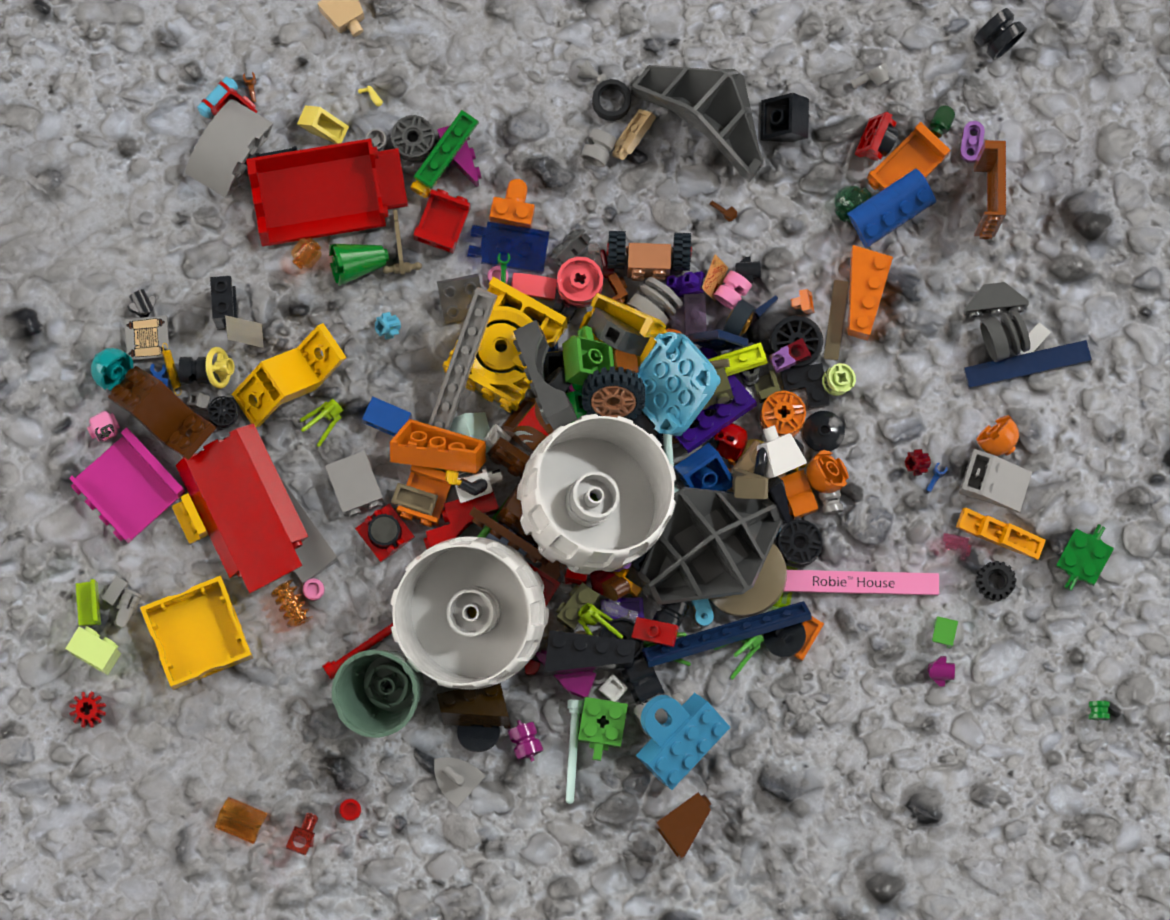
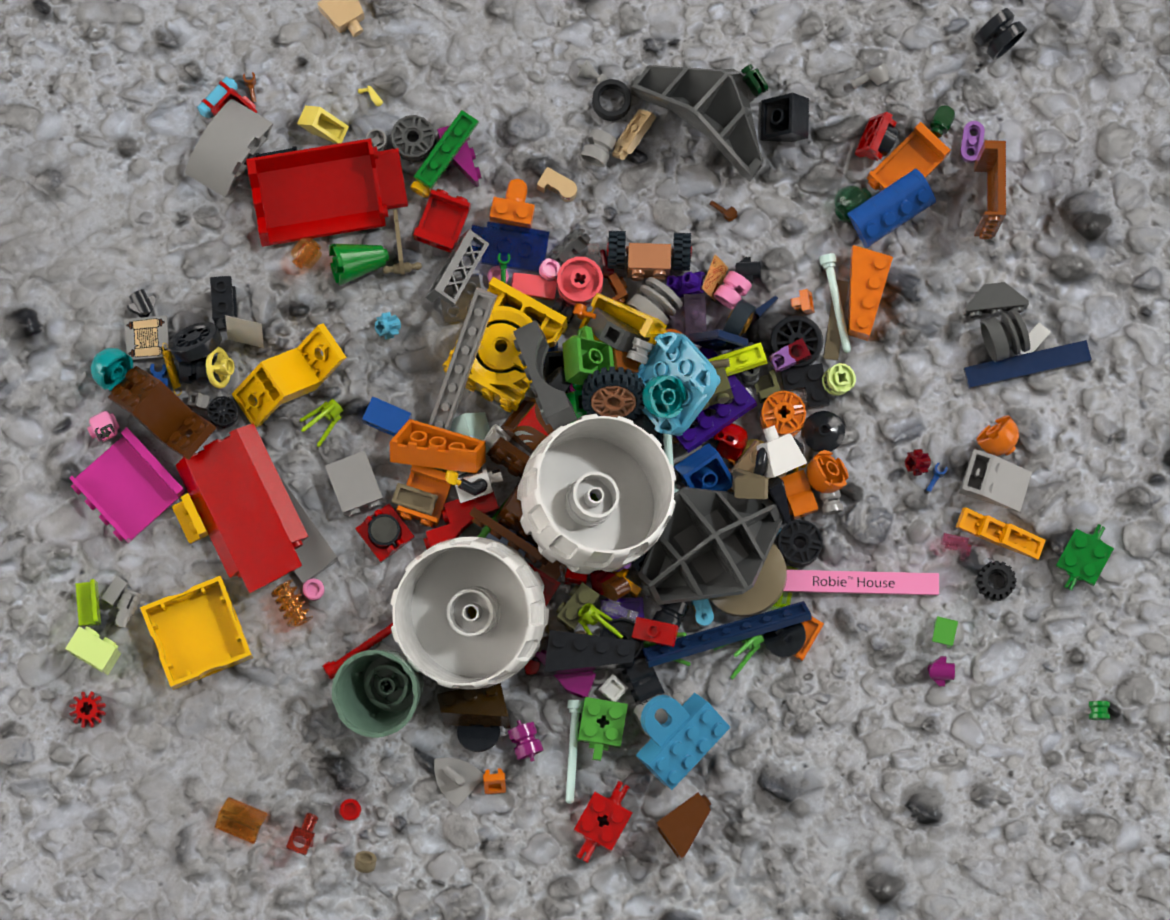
none -> black wheel [168,322,222,362]
none -> dark tan tile [354,851,377,873]
none -> fence [425,229,489,307]
none -> orange tile [483,768,506,794]
none -> tan leg [537,167,577,202]
none -> bright pink tile [539,259,560,281]
none -> orange hand [573,303,597,320]
none -> red brick [573,781,633,863]
none -> light grey wheel [626,337,654,365]
none -> teal cylinder [642,375,686,418]
none -> dark green arm [741,64,768,97]
none -> light aqua piece [819,253,851,353]

